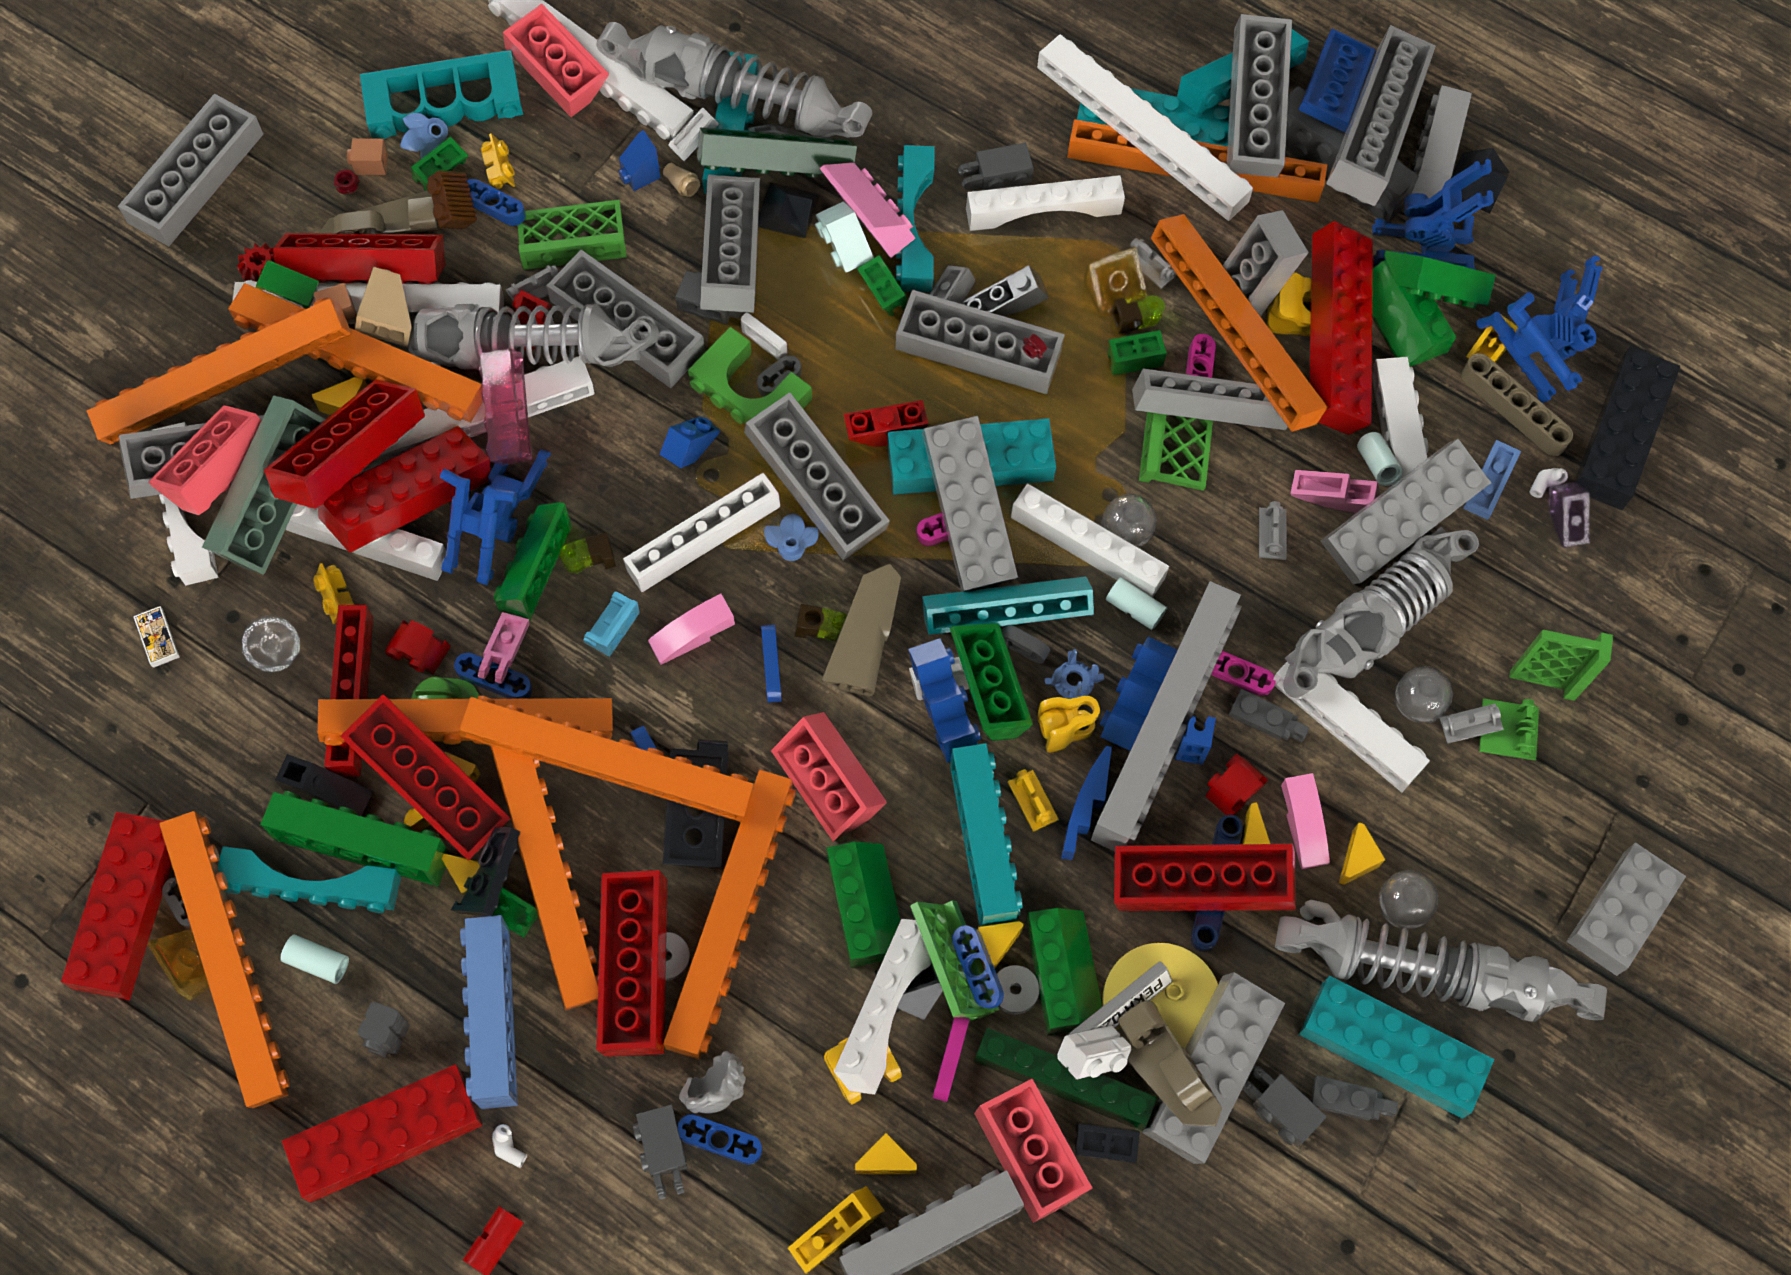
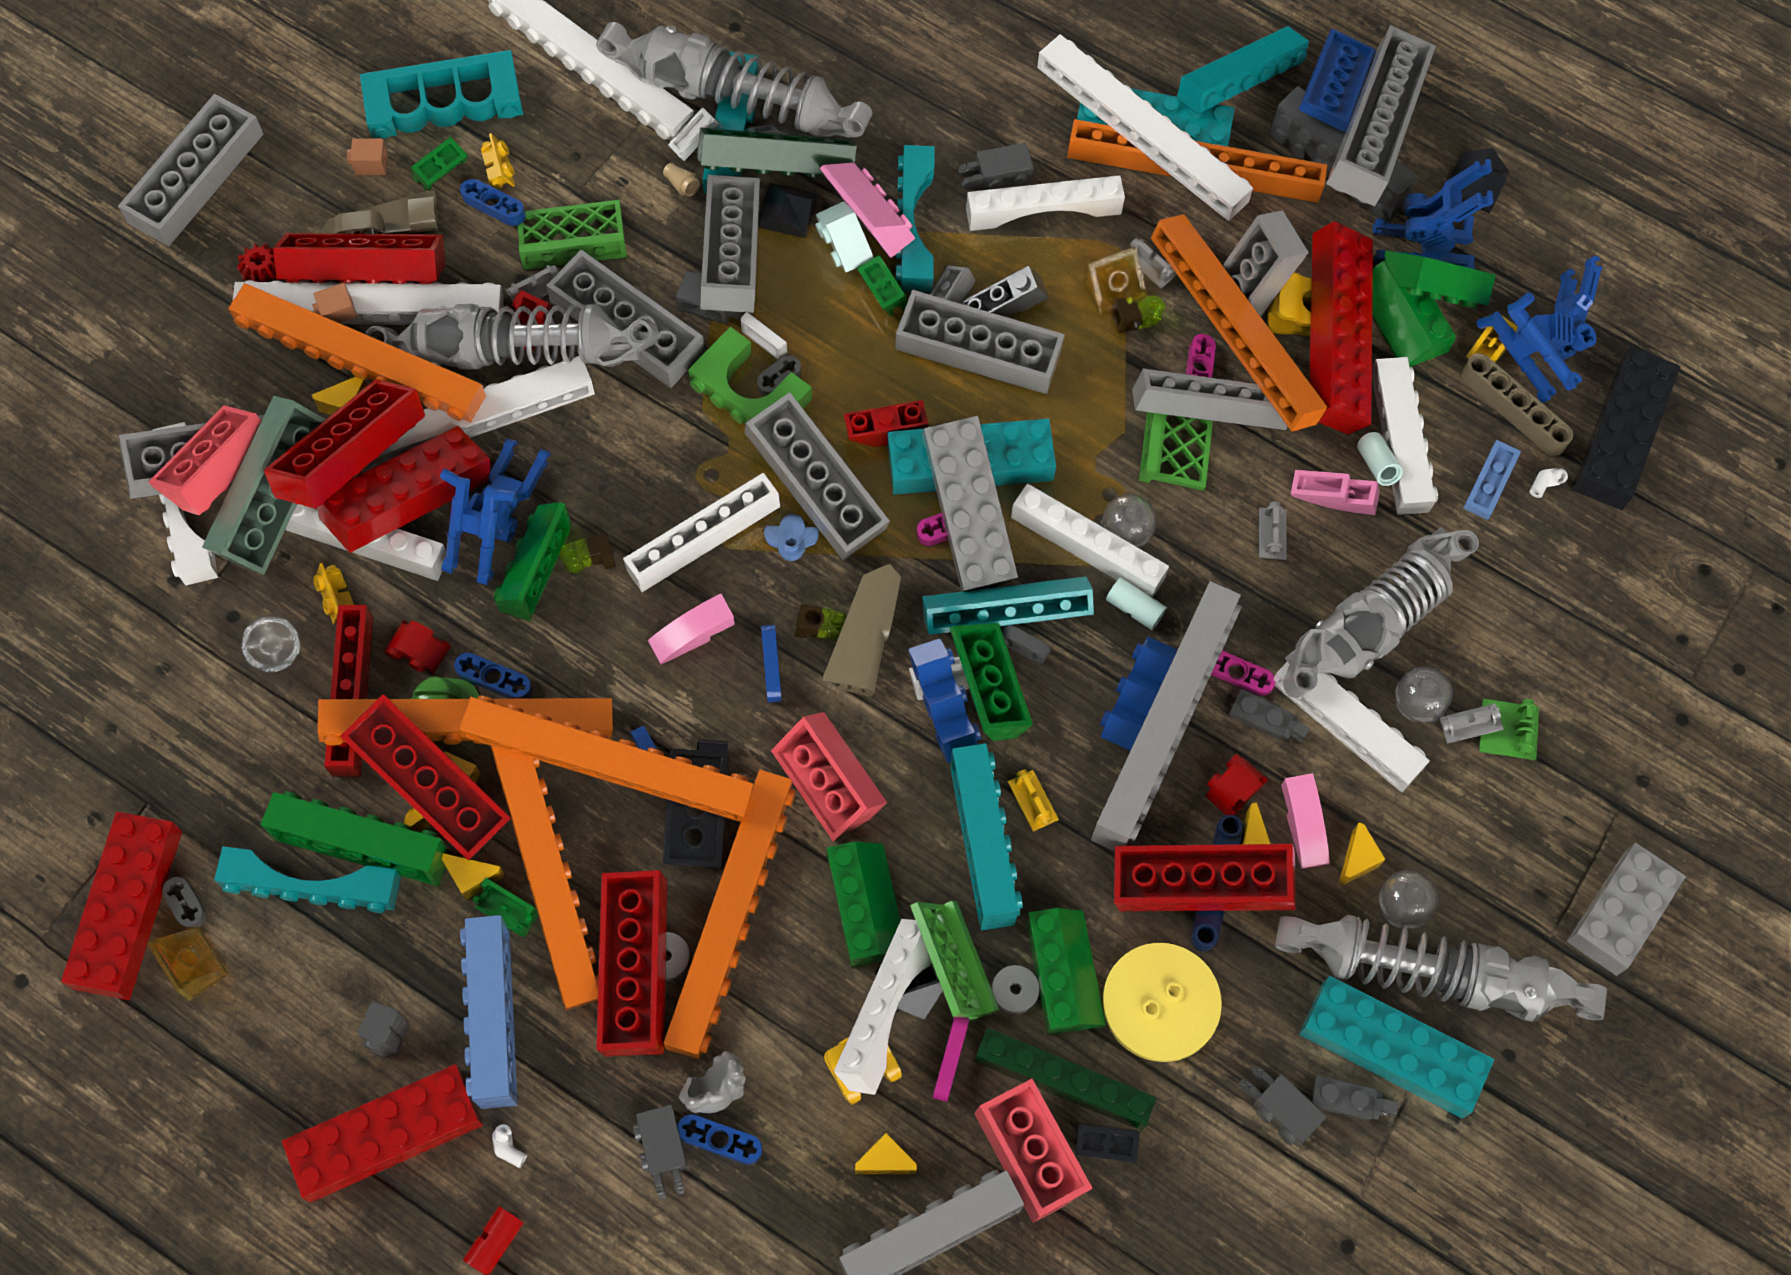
orange brick [87,298,352,445] -> none
tile [133,606,180,668] -> none
orange brick [159,811,290,1108] -> none
green hinge [256,260,319,309] -> none
black slope [275,754,374,817] -> none
light aqua pin [281,934,349,984] -> none
dark red plate [334,169,360,194] -> none
tan slope [355,267,412,347] -> none
medium blue plate [400,113,448,159] -> none
reddish brown brick [427,170,477,230] -> none
black wing [451,827,521,916] -> none
bright pink hinge [478,612,529,684] -> none
clear pink brick [479,348,532,465] -> none
coral slope [503,4,609,117] -> none
medium azure hinge [583,592,640,657] -> none
blue slope [618,130,661,191] -> none
blue slope [659,416,720,468] -> none
yellow slope [788,1186,885,1274] -> none
blue beam [952,926,1004,1009] -> none
yellow slope [978,921,1024,970] -> none
dark red plate [1022,334,1047,359] -> none
yellow piece [1037,696,1100,753] -> none
medium blue piece [1045,649,1104,707] -> none
white brick [1057,1025,1131,1079] -> none
blue slope [1061,746,1112,860] -> none
light grey tile [1069,961,1173,1035] -> none
green hinge [1107,330,1167,376] -> none
dark tan panel [1116,1001,1222,1126] -> none
light grey brick [1142,972,1285,1164] -> none
blue hinge [1175,716,1216,765] -> none
light grey brick [1227,14,1292,177] -> none
white arm [1300,900,1341,924] -> none
light grey brick [1320,439,1491,584] -> none
light grey brick [1412,85,1472,198] -> none
bright green fence [1509,630,1613,701] -> none
clear purple slope [1549,482,1590,548] -> none

